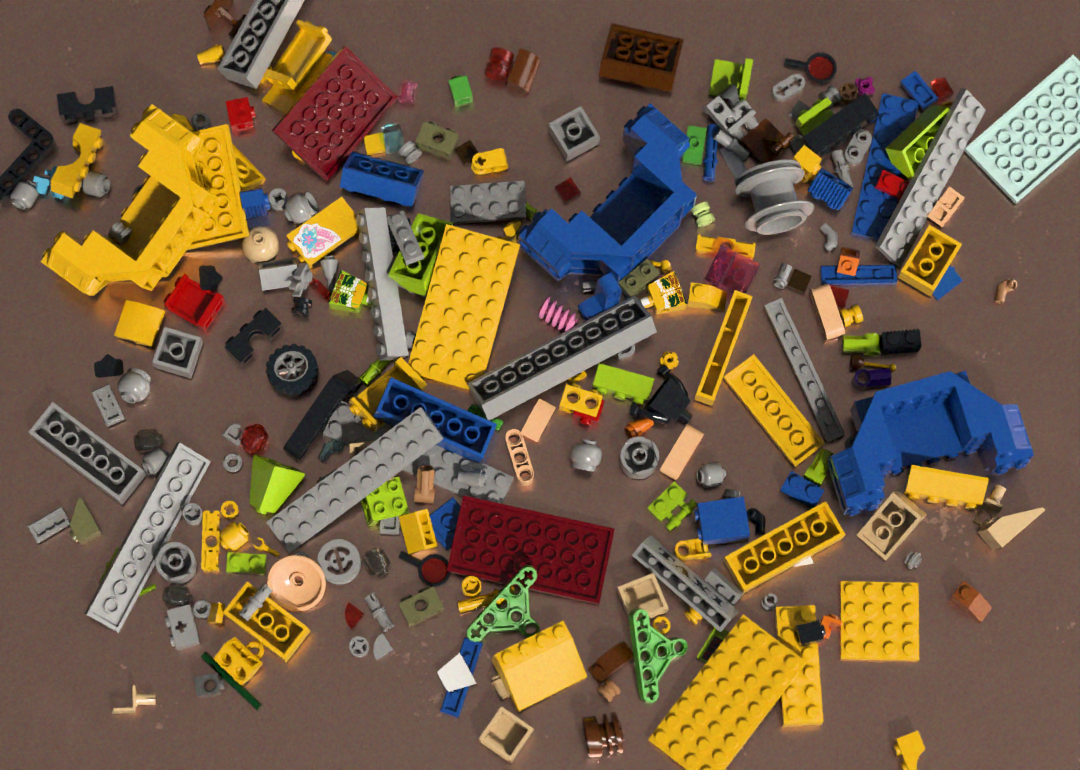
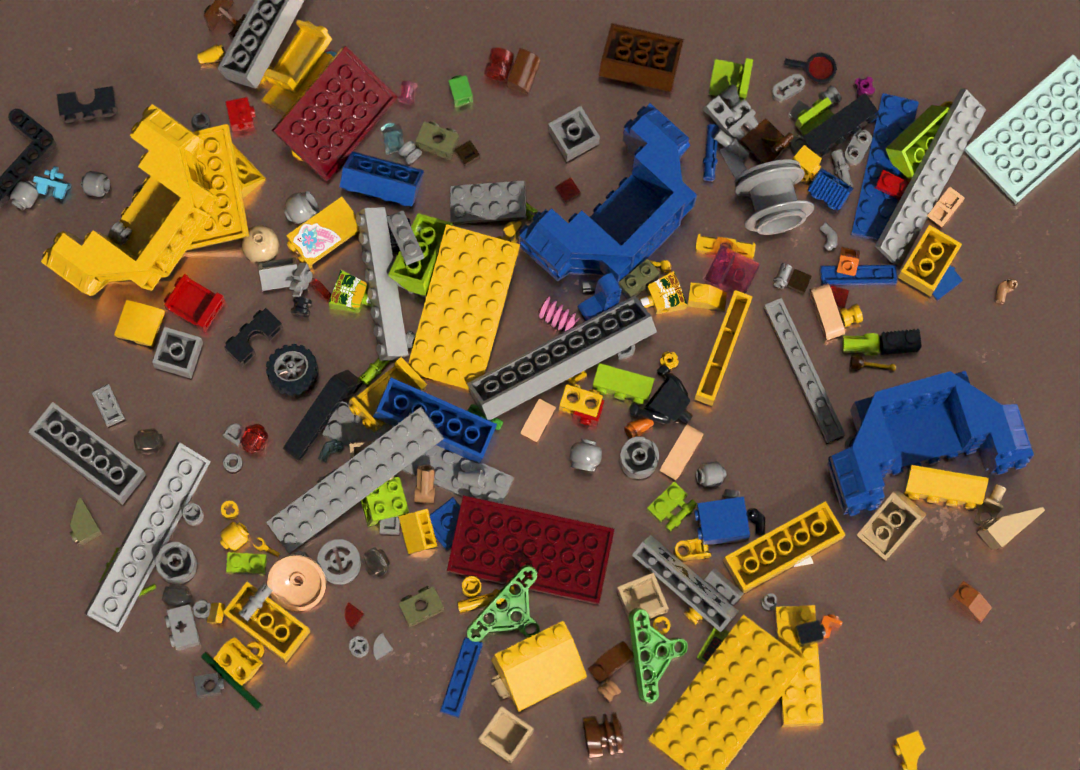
light grey plate [27,507,71,544] -> none
yellow arch [51,123,103,198] -> none
black sticker [94,354,124,377] -> none
tan bracket [112,684,155,714] -> none
light grey piece [118,368,151,403] -> none
light grey head [141,448,170,477] -> none
yellow arm [170,113,194,132] -> none
black sticker [199,265,222,290] -> none
yellow piece [201,511,221,572] -> none
blue brick [240,188,271,220] -> none
lime slope [249,455,305,514] -> none
light grey wheel [269,188,288,211] -> none
light grey cone [320,256,338,291] -> none
yellow tile [364,132,386,156] -> none
light grey pin [364,593,395,632] -> none
piece [398,551,451,588] -> none
white sticker [438,653,477,691] -> none
yellow piece [471,148,508,175] -> none
light nougat beam [505,429,534,486] -> none
bright green plate [682,125,707,165] -> none
yellowish green wheel [691,202,715,227] -> none
yellow plate [723,354,825,468] -> none
blue brick [780,471,824,509] -> none
lime piece [803,448,834,487] -> none
medium nougat wheel [839,82,858,105] -> none
yellow plate [840,581,919,661] -> none
dark purple piece [852,368,892,390] -> none
blue plate [900,70,939,111] -> none
light grey plate [904,550,922,569] -> none
clear red plate [930,77,954,99] -> none

